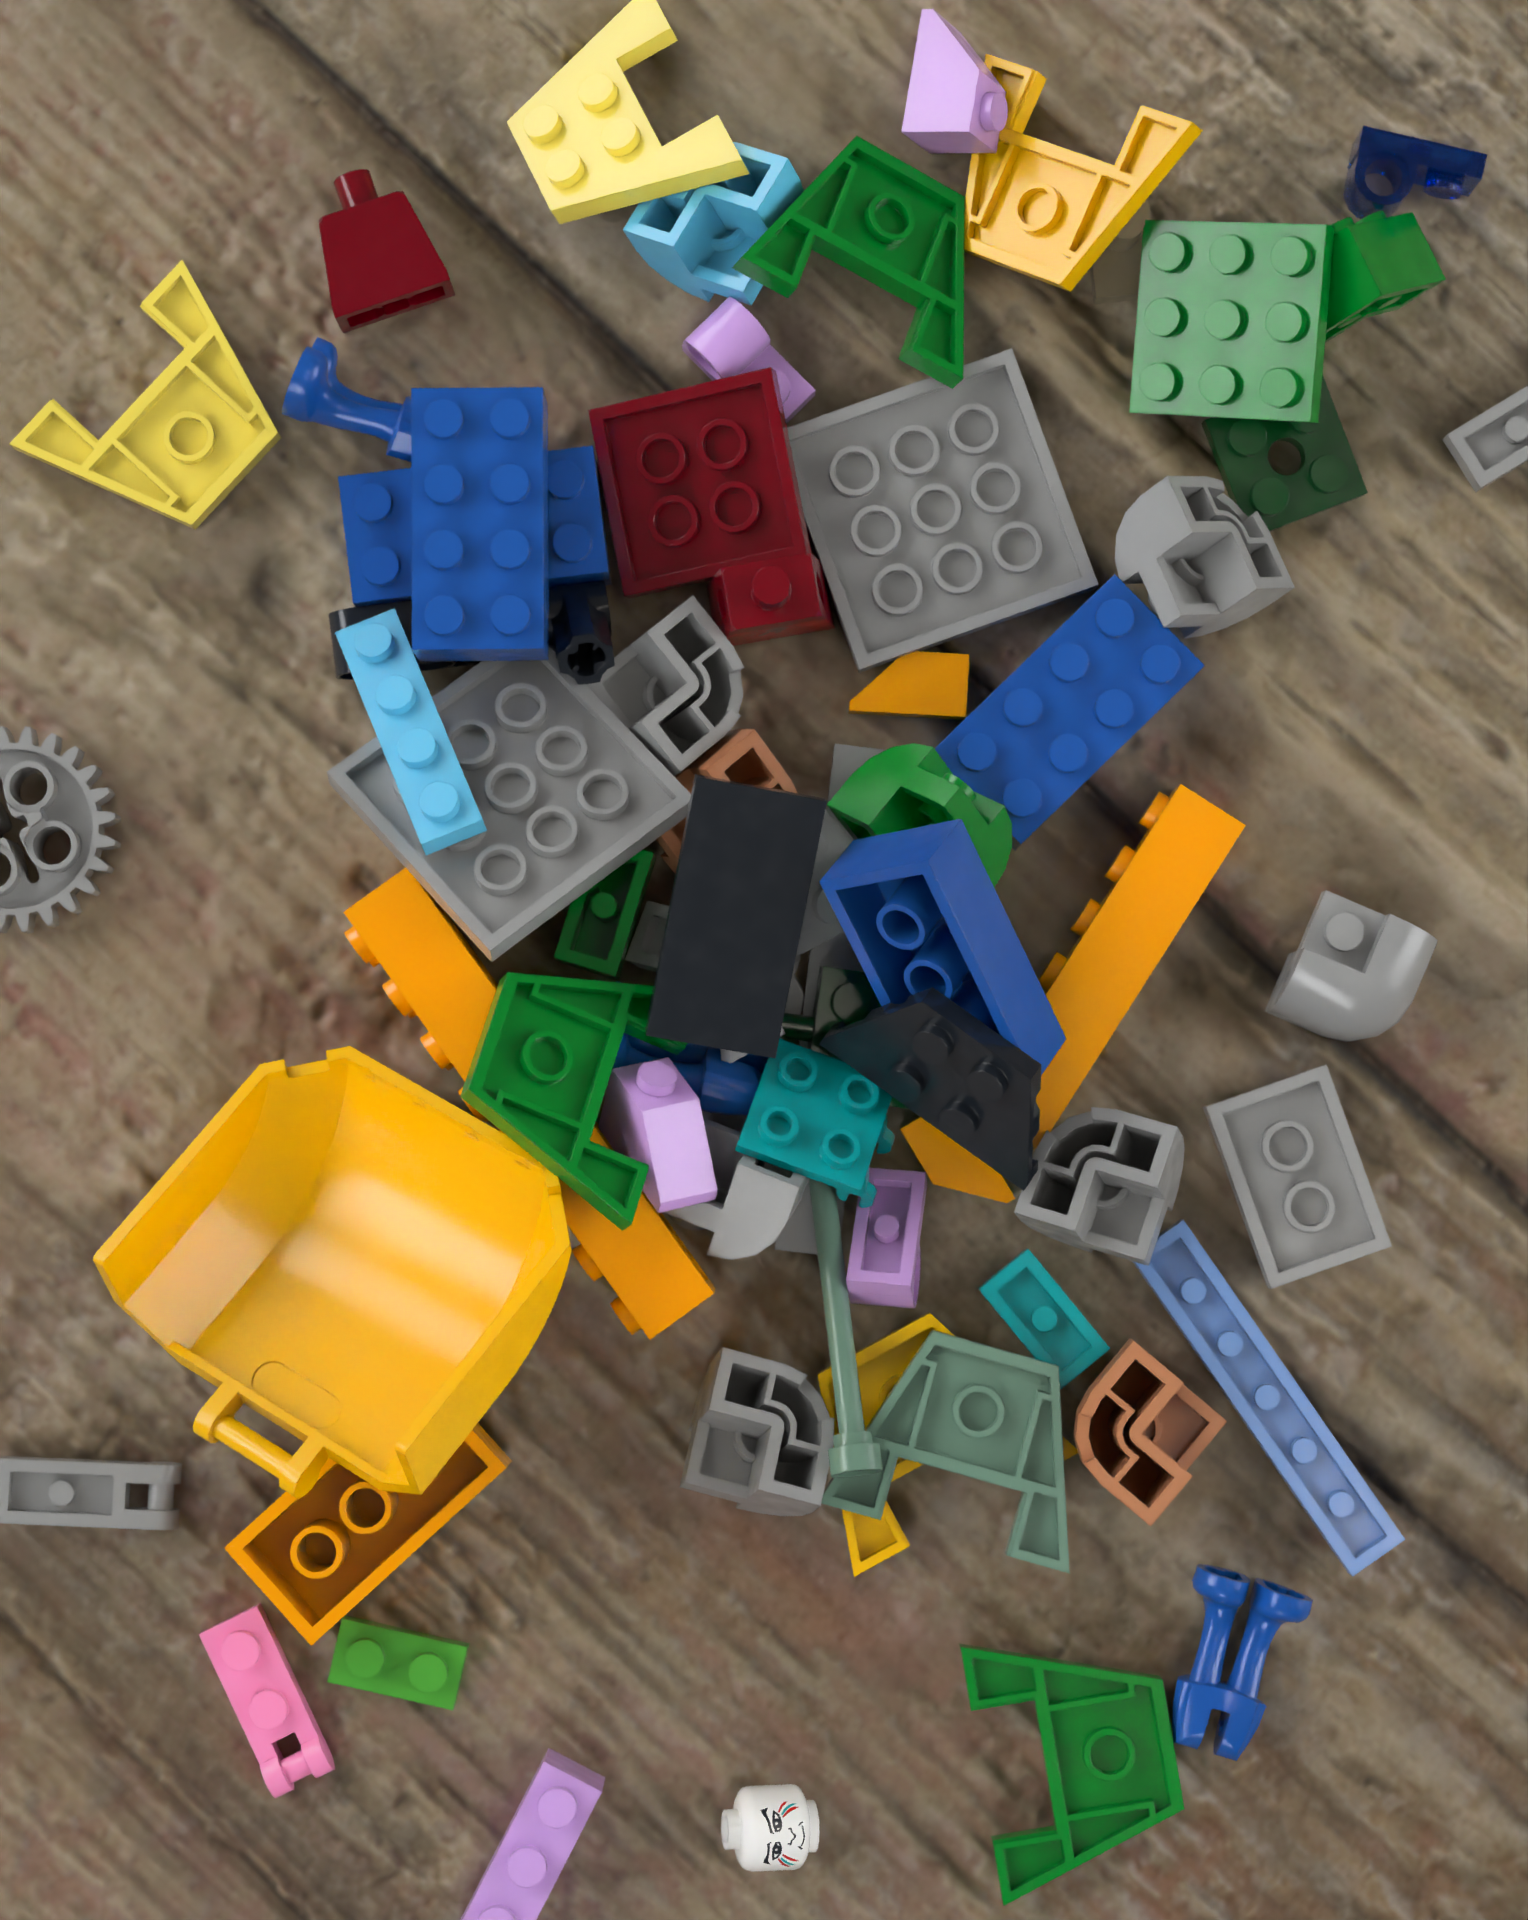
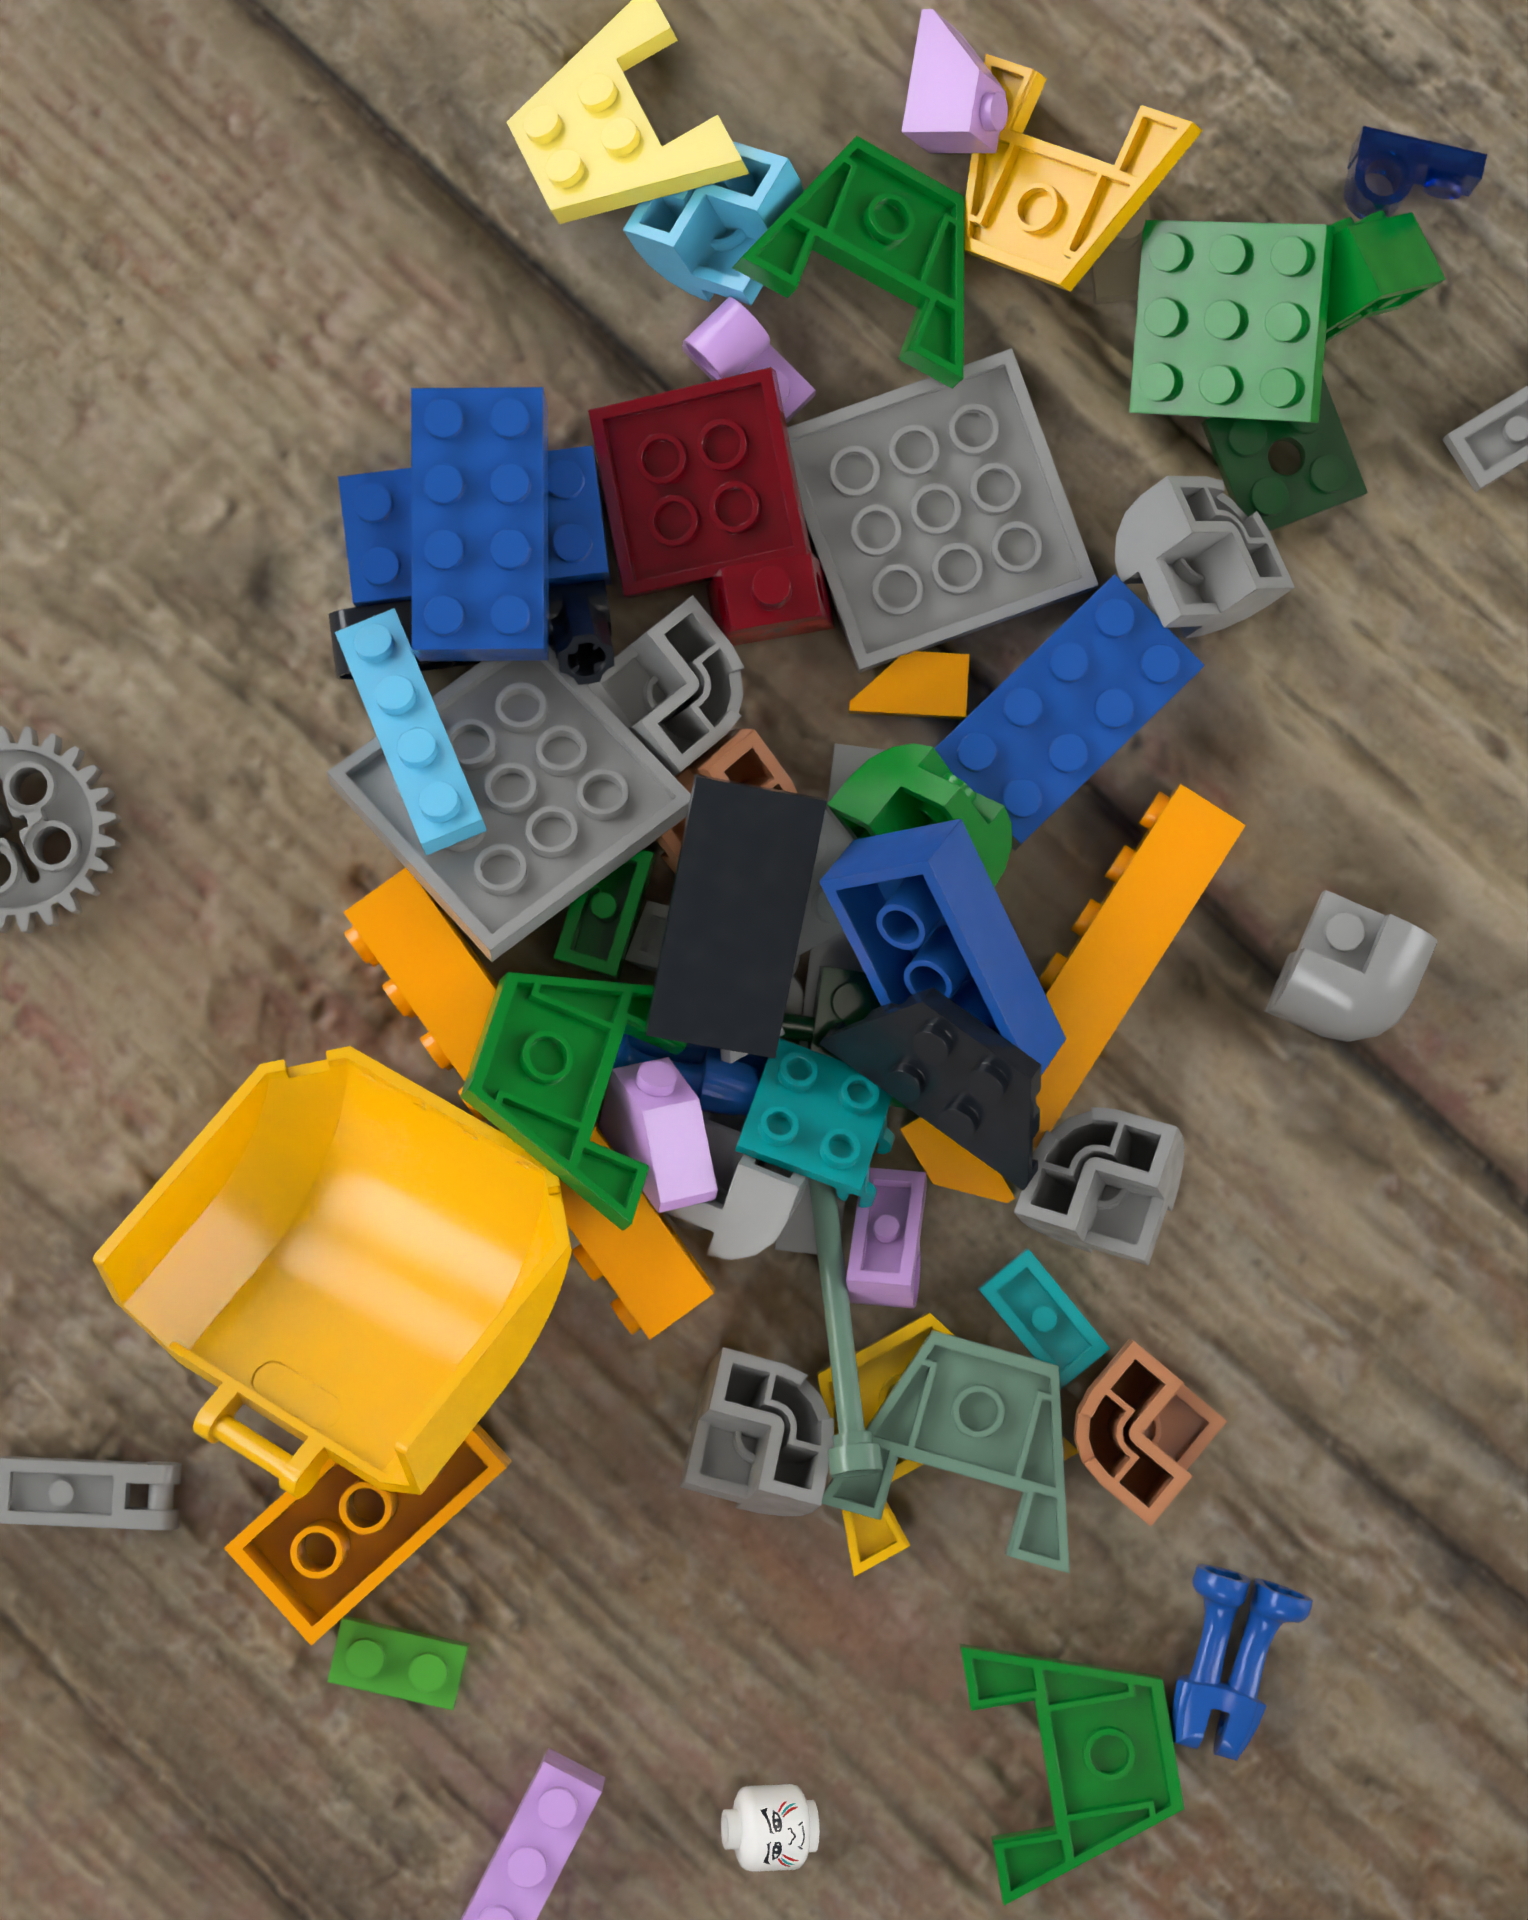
light yellow wing [9,260,281,530] -> none
bright pink plate [199,1603,335,1798] -> none
blue piece [282,337,411,462] -> none
dark red torso [319,169,455,333] -> none
medium blue plate [1132,1219,1405,1576] -> none
light grey plate [1203,1064,1392,1289] -> none

